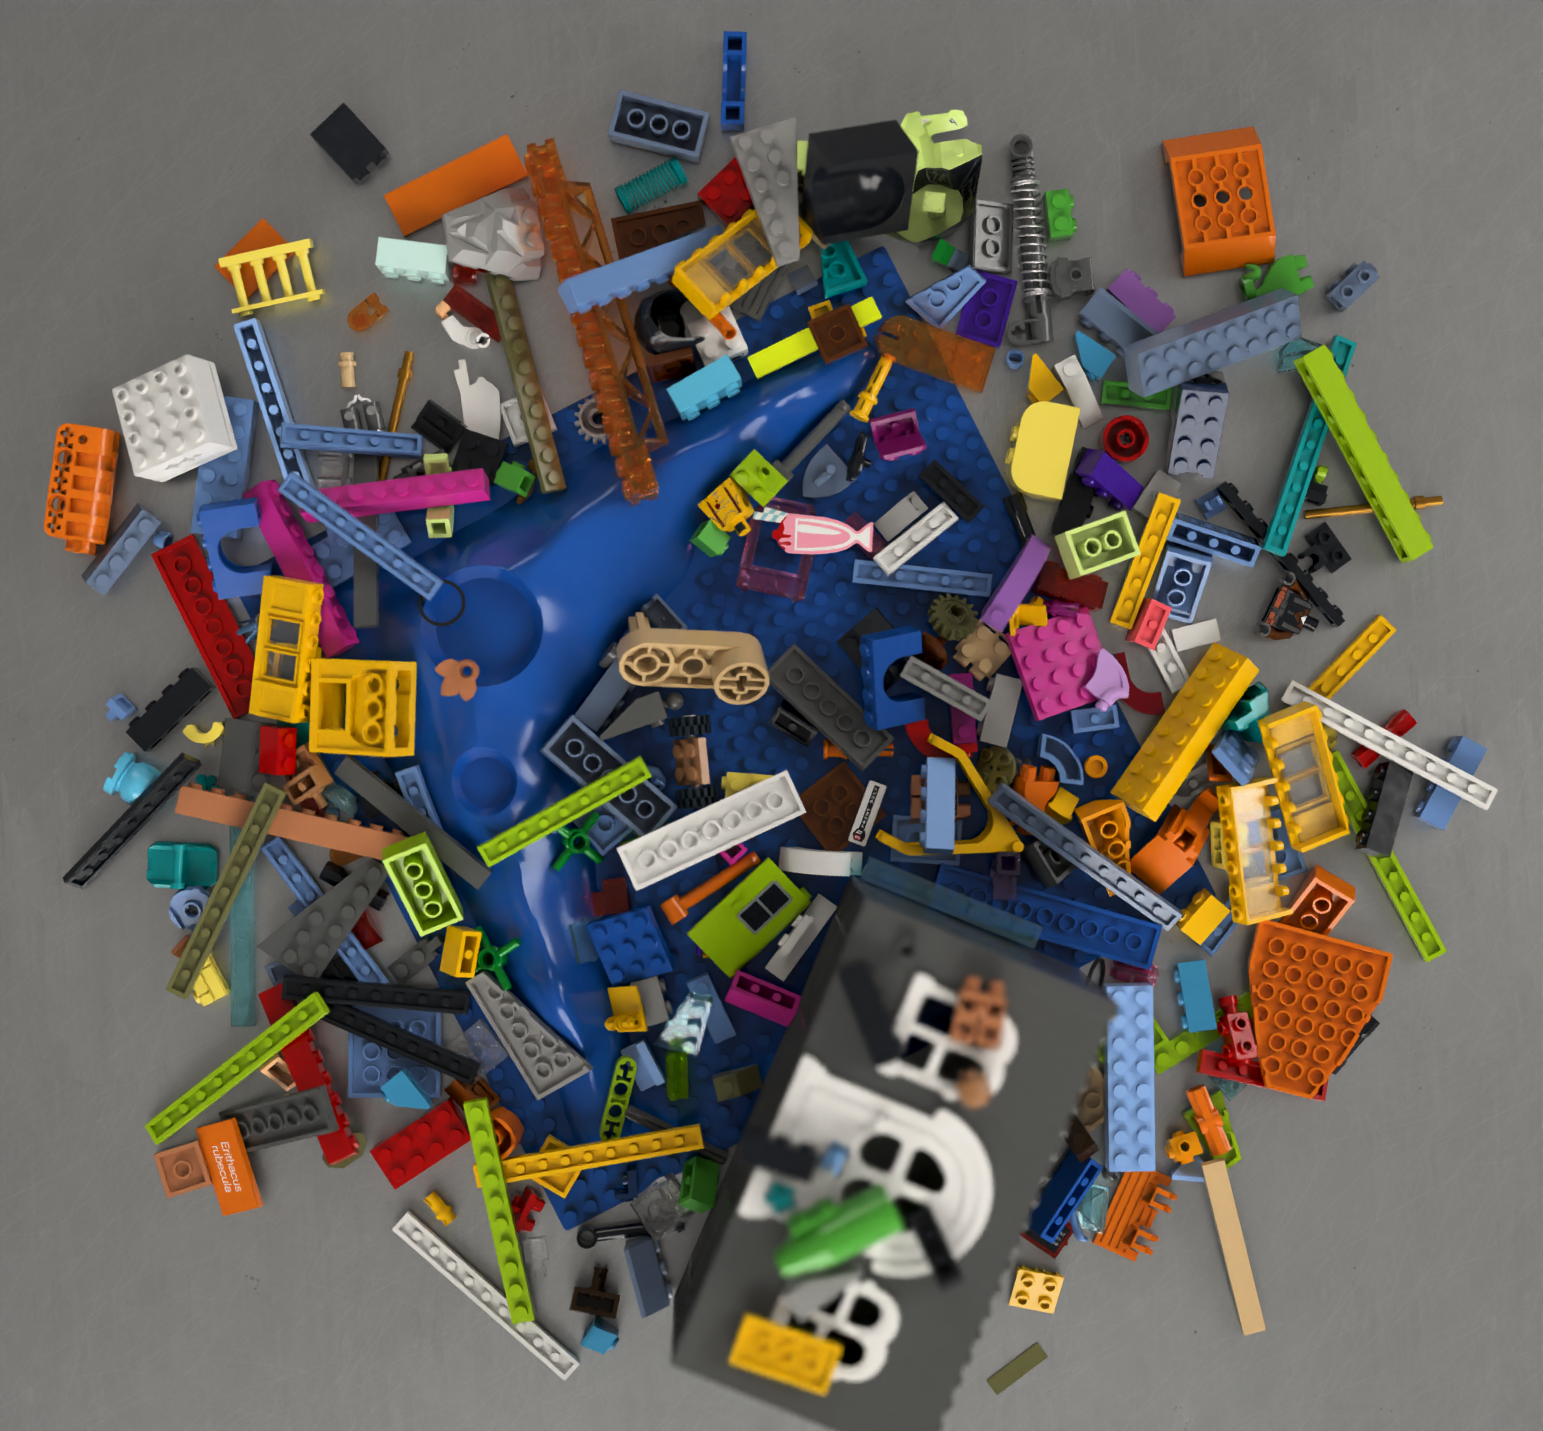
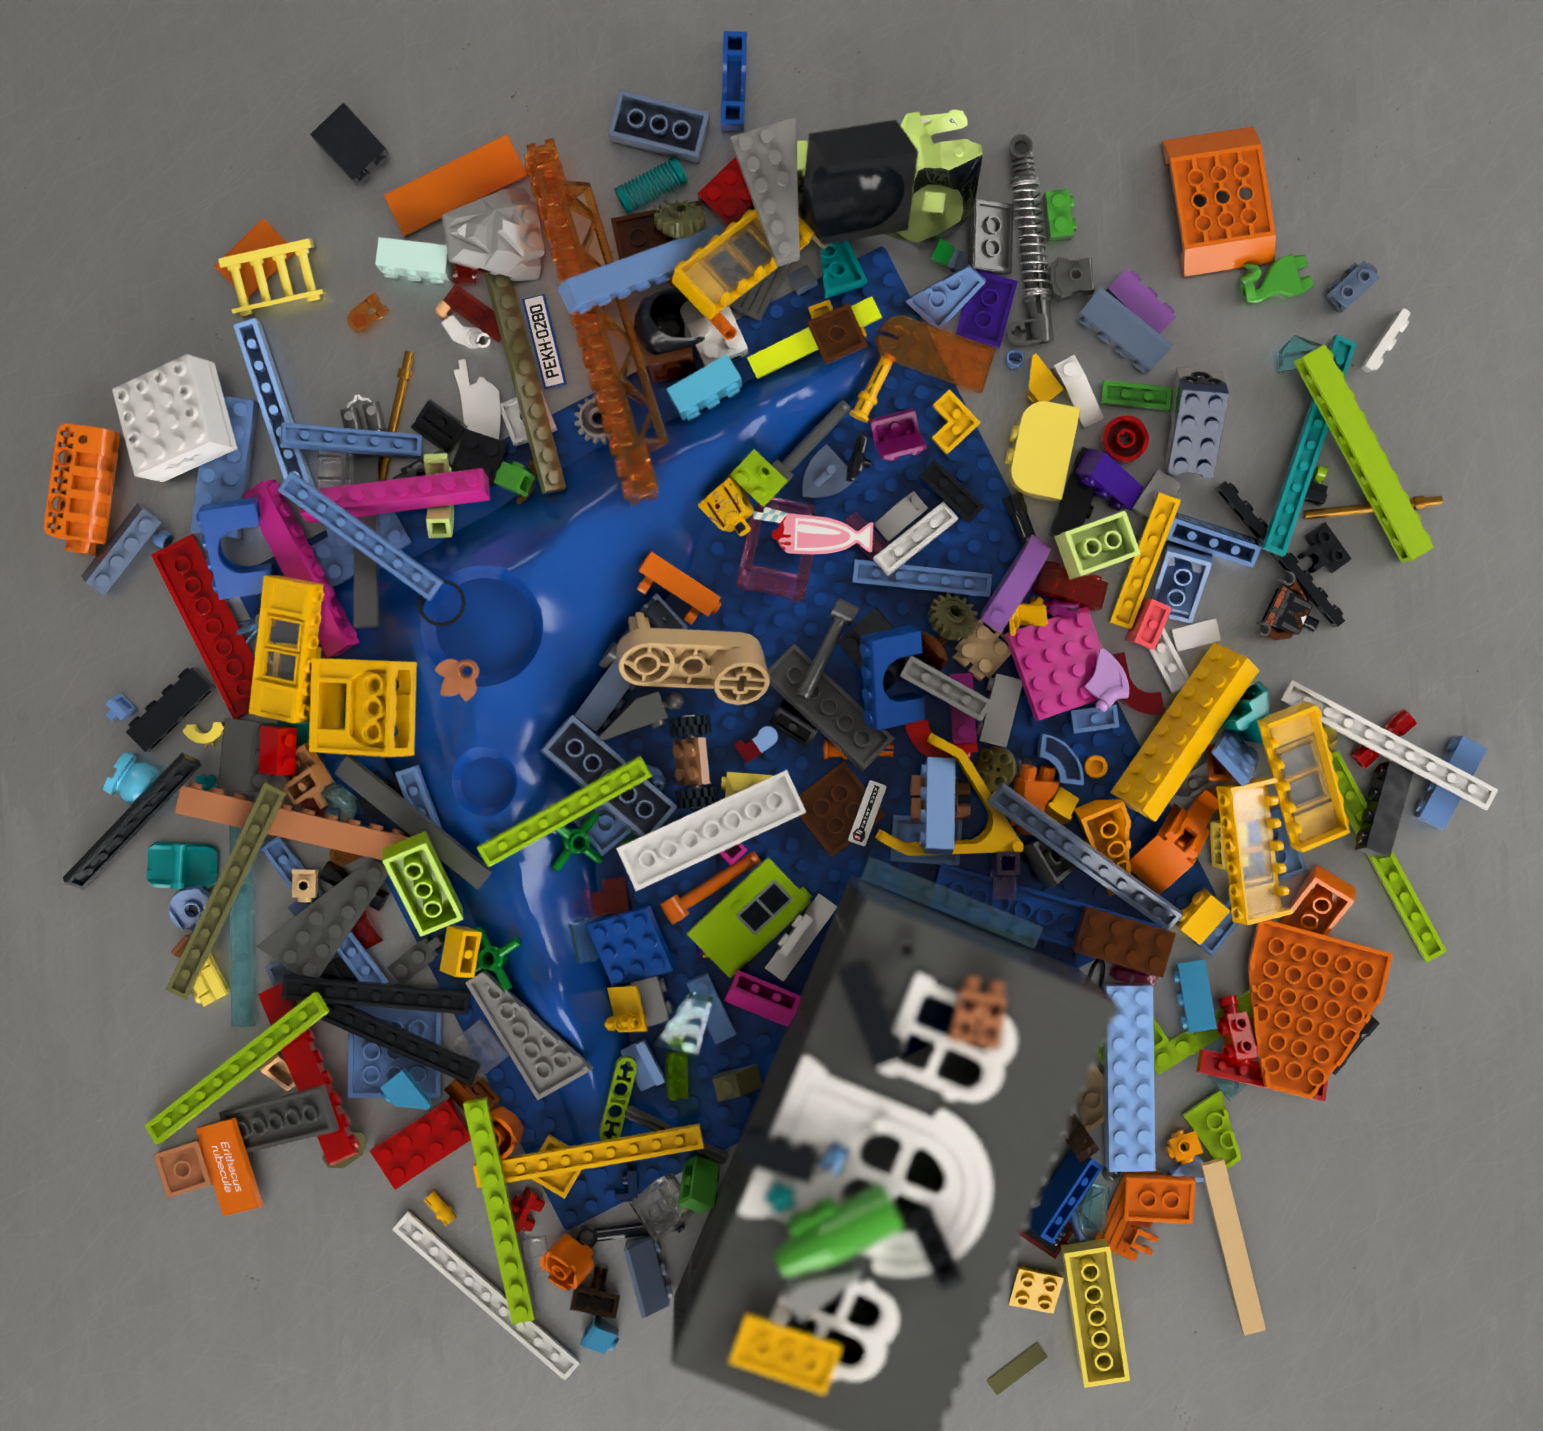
tan pin [338,352,356,388] -> none
bright green brick [690,520,731,557] -> none
white arch [779,847,863,876] -> none
medium nougat head [955,1069,992,1109] -> none
dark azure slope [1072,330,1116,381] -> none
sand blue brick [1123,288,1302,397] -> none
orange piece [1186,1084,1231,1157] -> none
medium blue tile [1195,489,1227,520] -> none
yellow tile [1289,614,1397,707] -> none
none -> tan brick [292,869,319,902]
none -> tile [522,294,567,389]
none -> orange brick [540,1234,594,1291]
none -> orange brick [637,550,722,625]
none -> olive gear [654,200,705,238]
none -> leg [734,726,778,763]
none -> dark grey piece [796,598,859,701]
none -> yellow plate [931,389,981,455]
none -> light yellow brick [1060,1238,1130,1388]
none -> reddish brown brick [1070,905,1176,978]
none -> orange tile [1123,1173,1196,1224]
none -> white plate [1360,308,1411,373]

